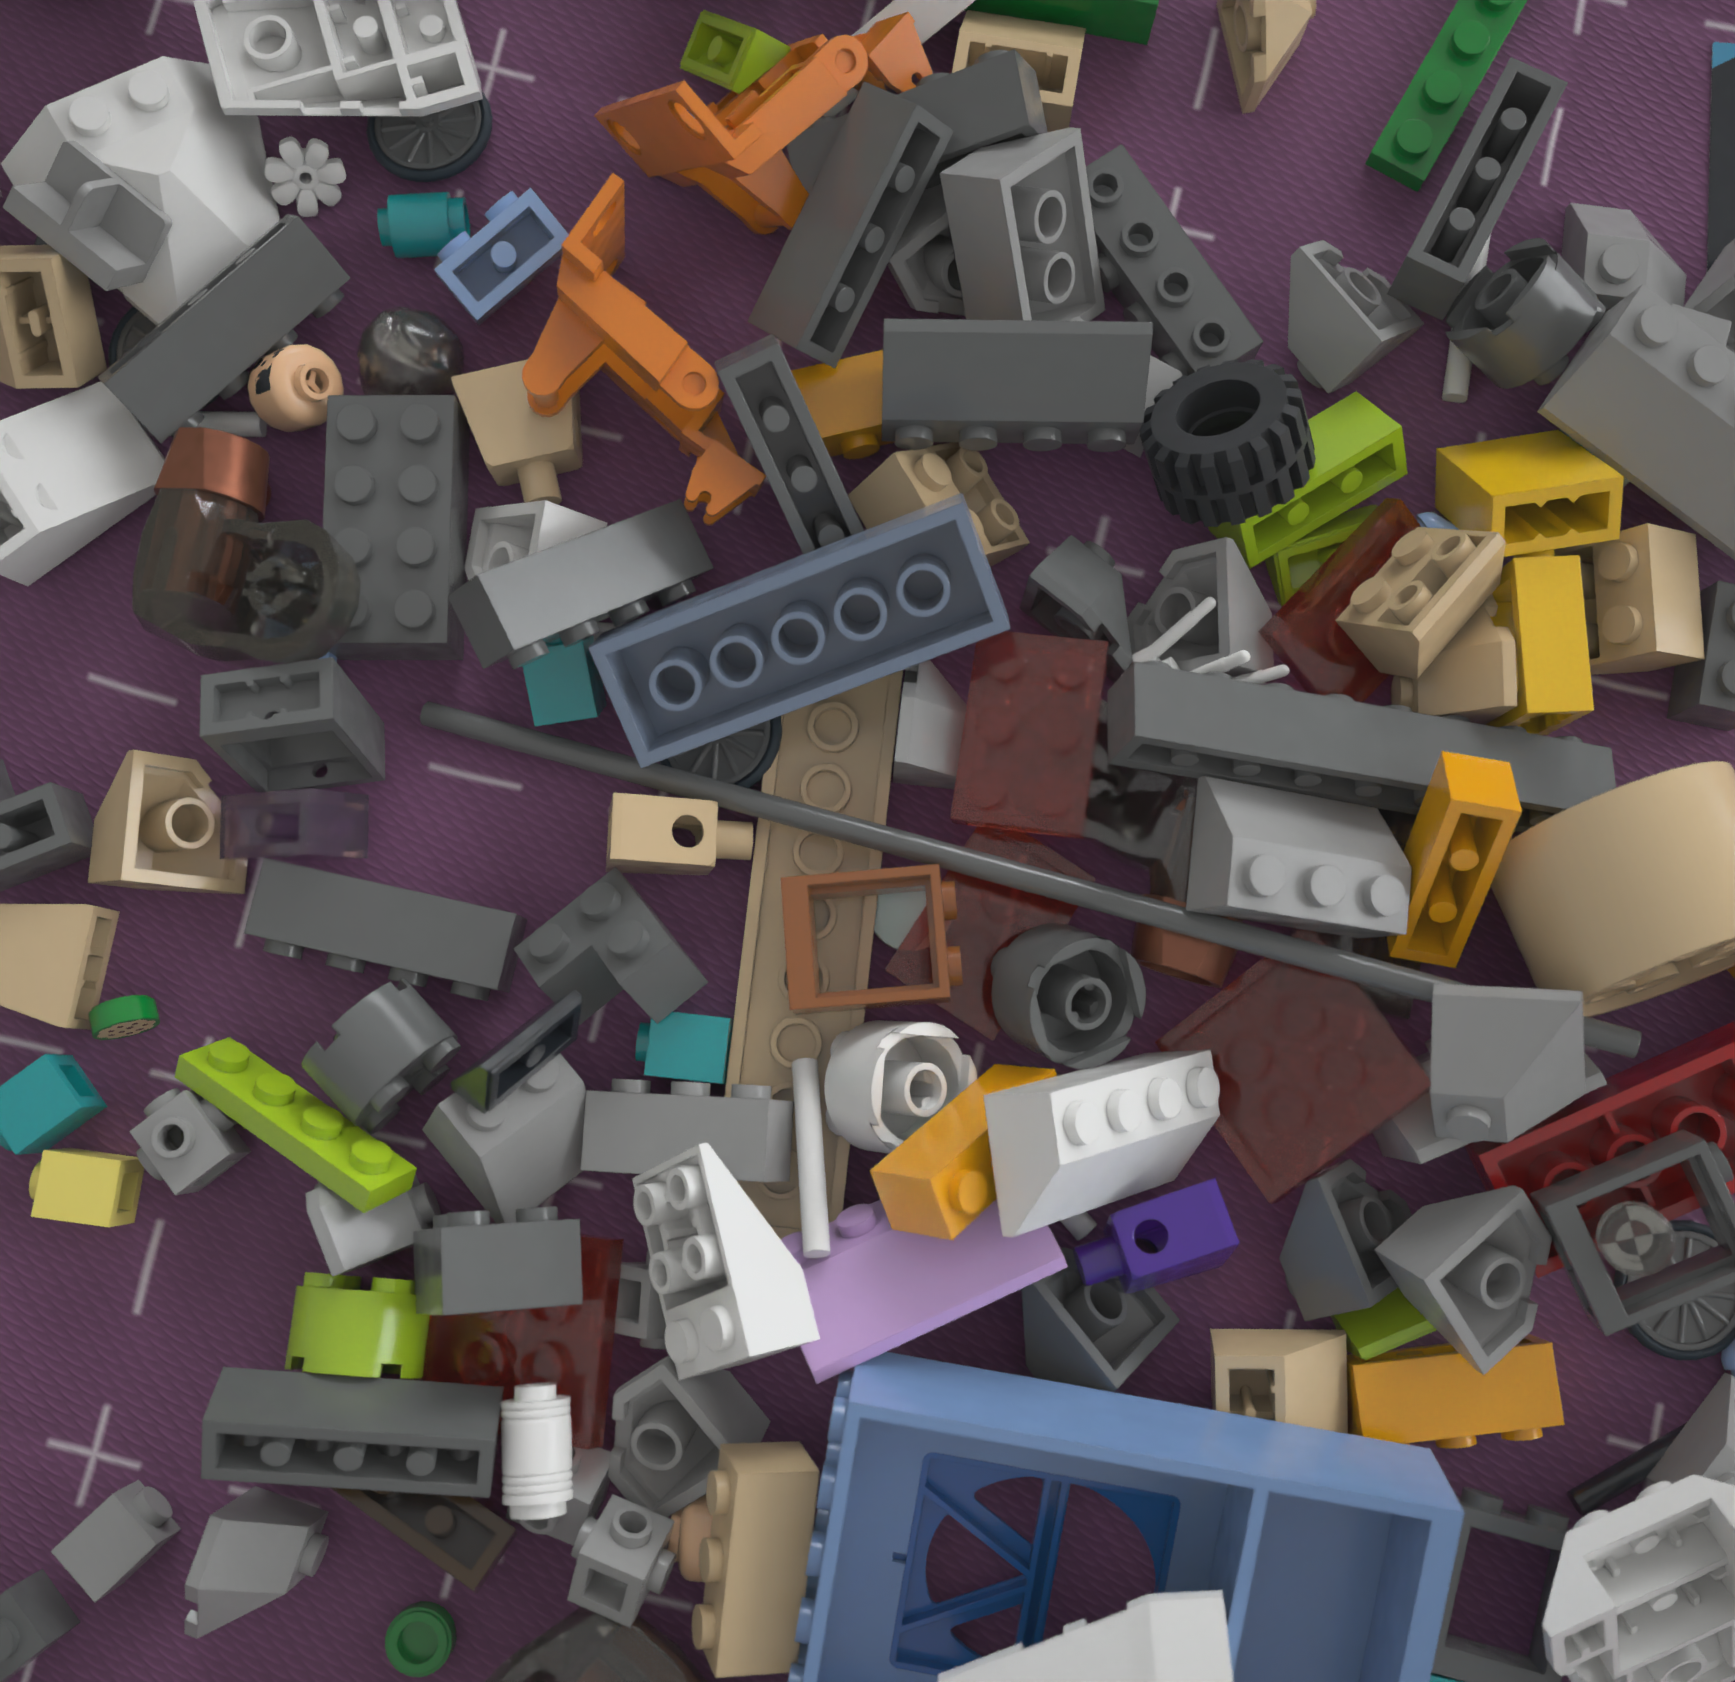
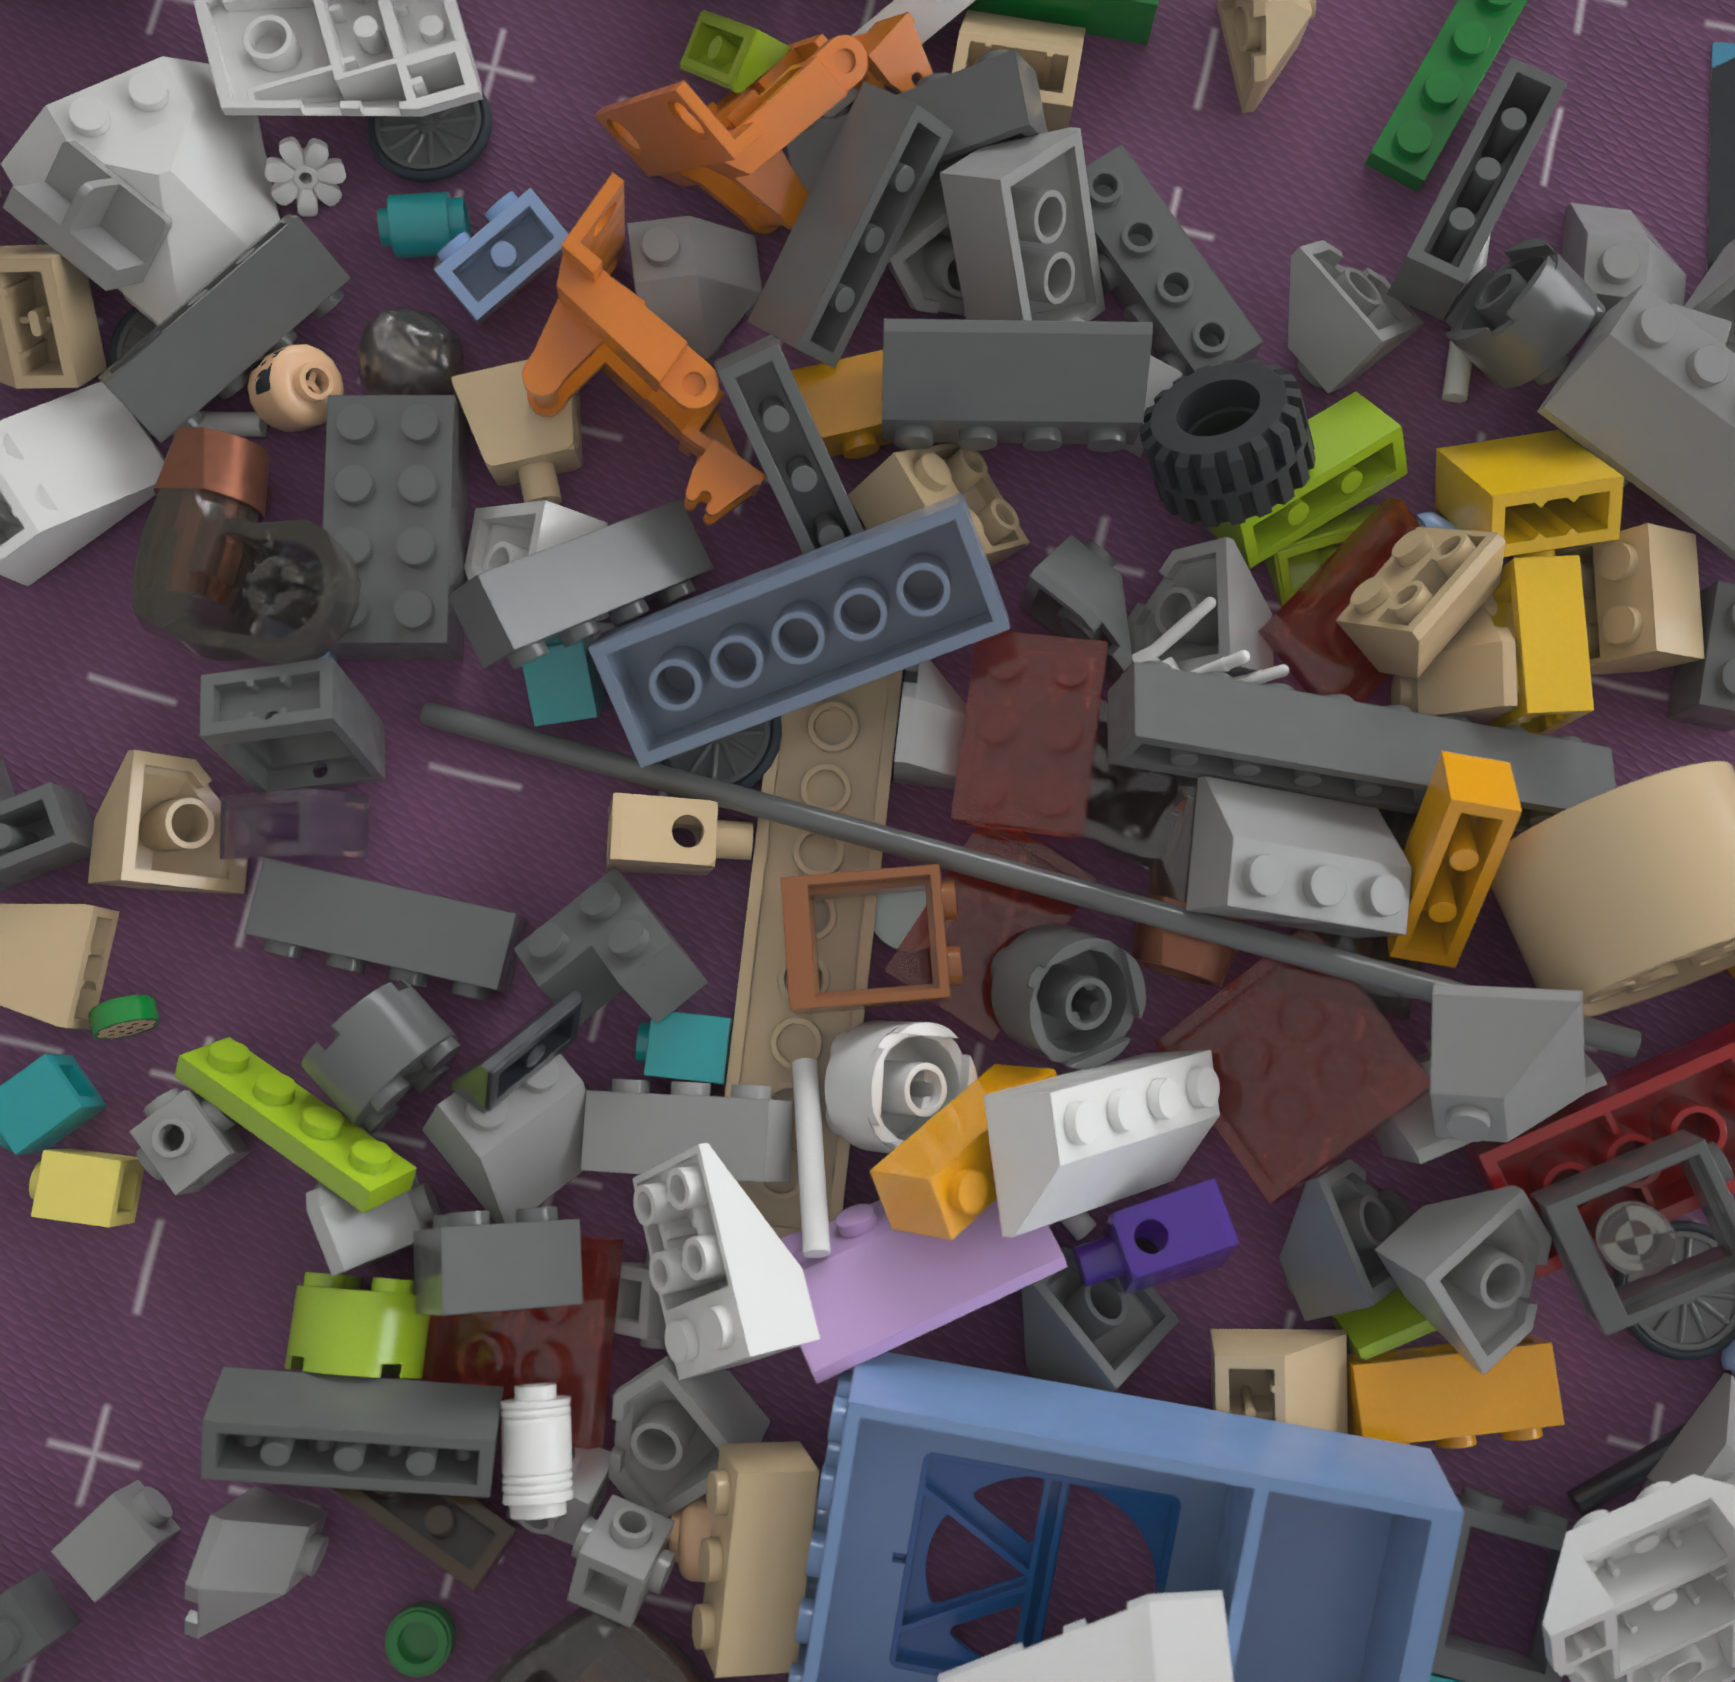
none -> light grey slope [627,216,762,363]

